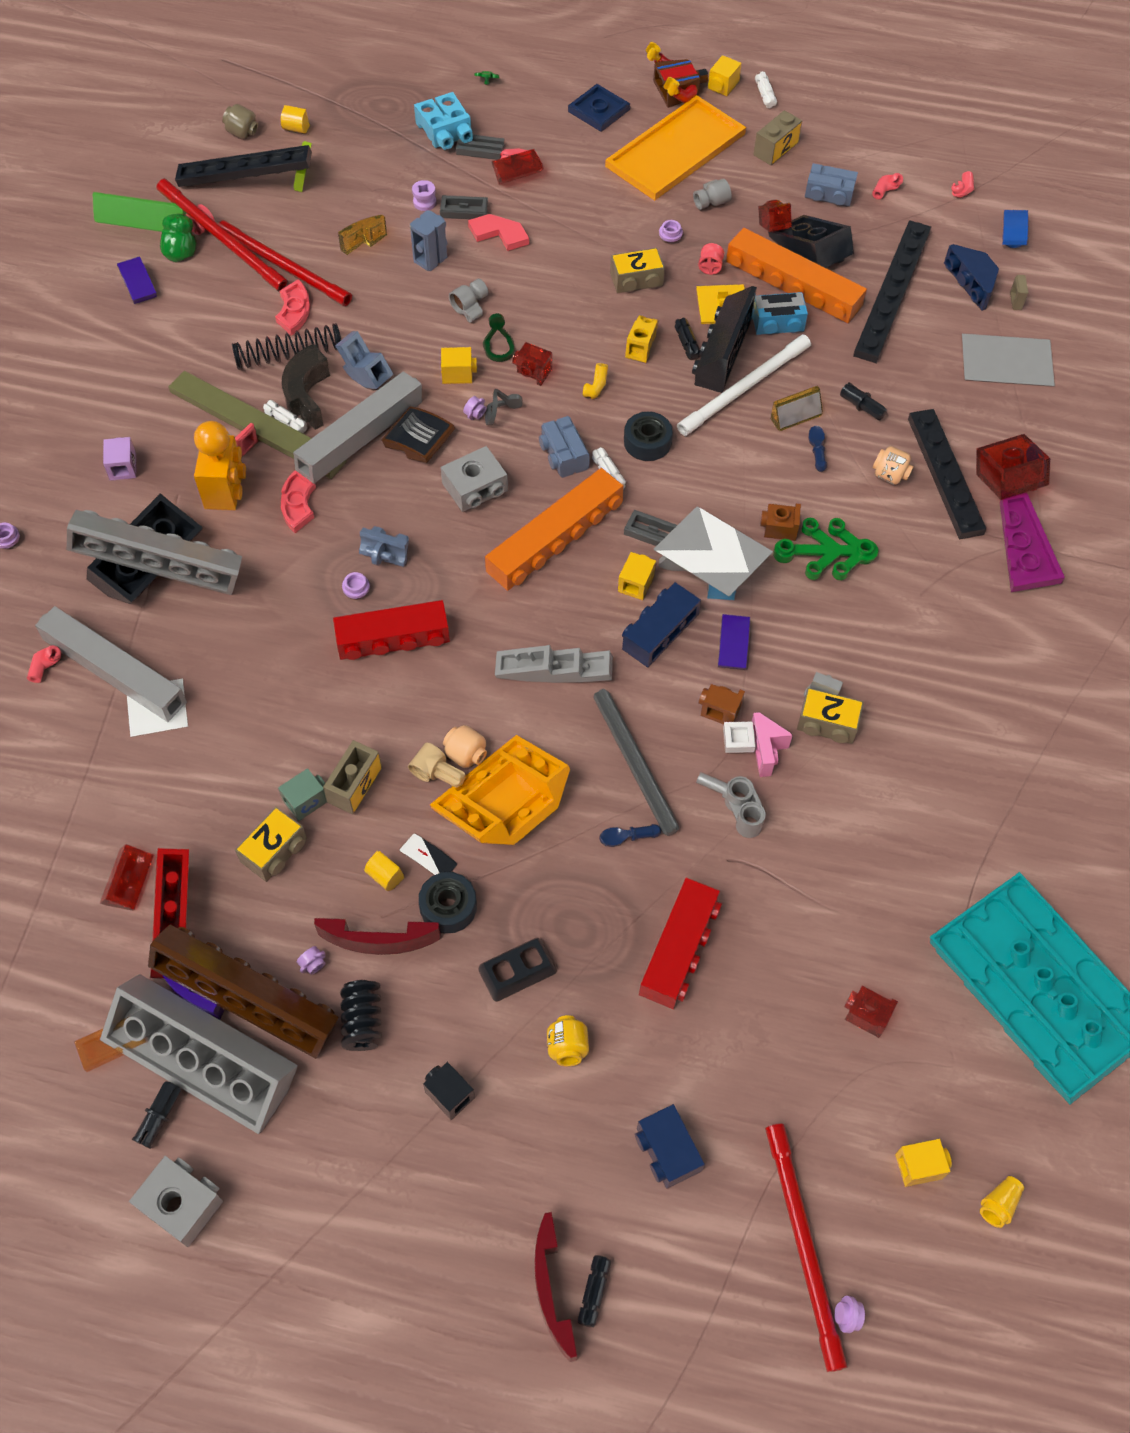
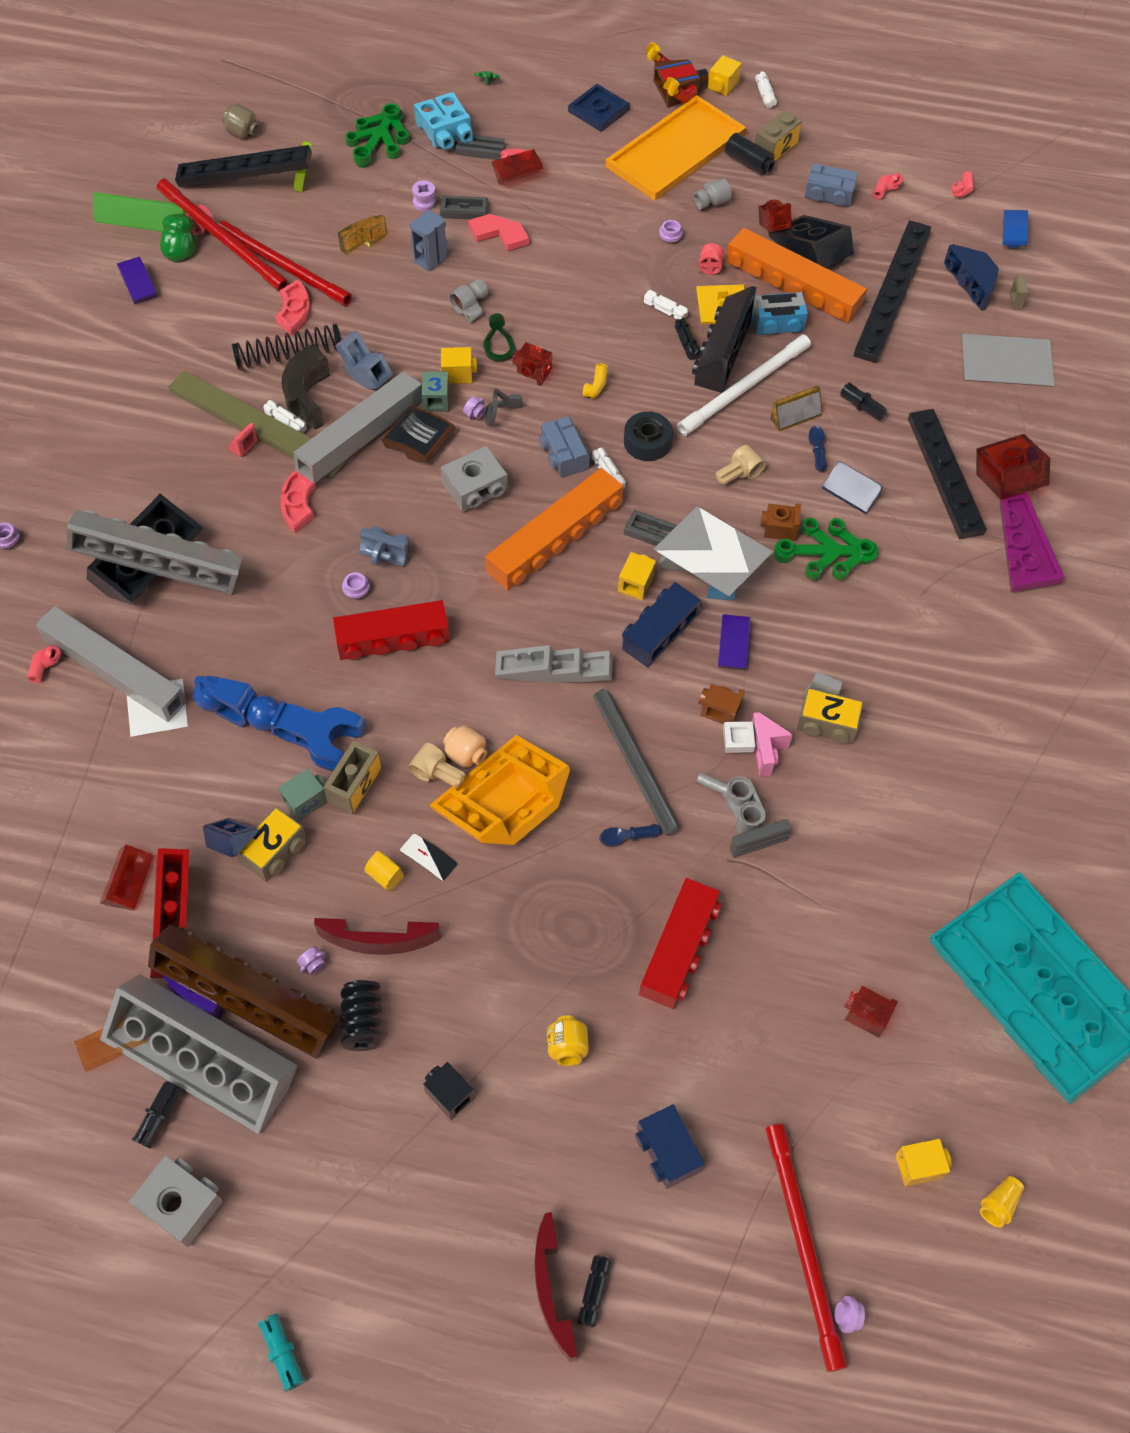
lavender brick [103,437,136,480] -> none
light orange brick [194,421,246,510] -> none
yellow brick [281,105,310,134] -> none
wheel [419,872,477,934] -> none
black piece [478,938,557,1002] -> none
brick [610,248,665,293] -> none
yellow leg [625,315,659,363] -> none
light nougat head [872,446,914,485] -> none
none -> blue piece [193,675,367,772]
none -> dark blue slope [203,818,258,857]
none -> teal pin [258,1313,306,1392]
none -> green plant [345,103,410,168]
none -> sand green brick [422,371,449,412]
none -> white axle [644,290,688,319]
none -> tan axle [715,444,766,485]
none -> black brick [725,132,775,175]
none -> dark grey tile [729,819,792,858]
none -> slope [822,461,883,514]

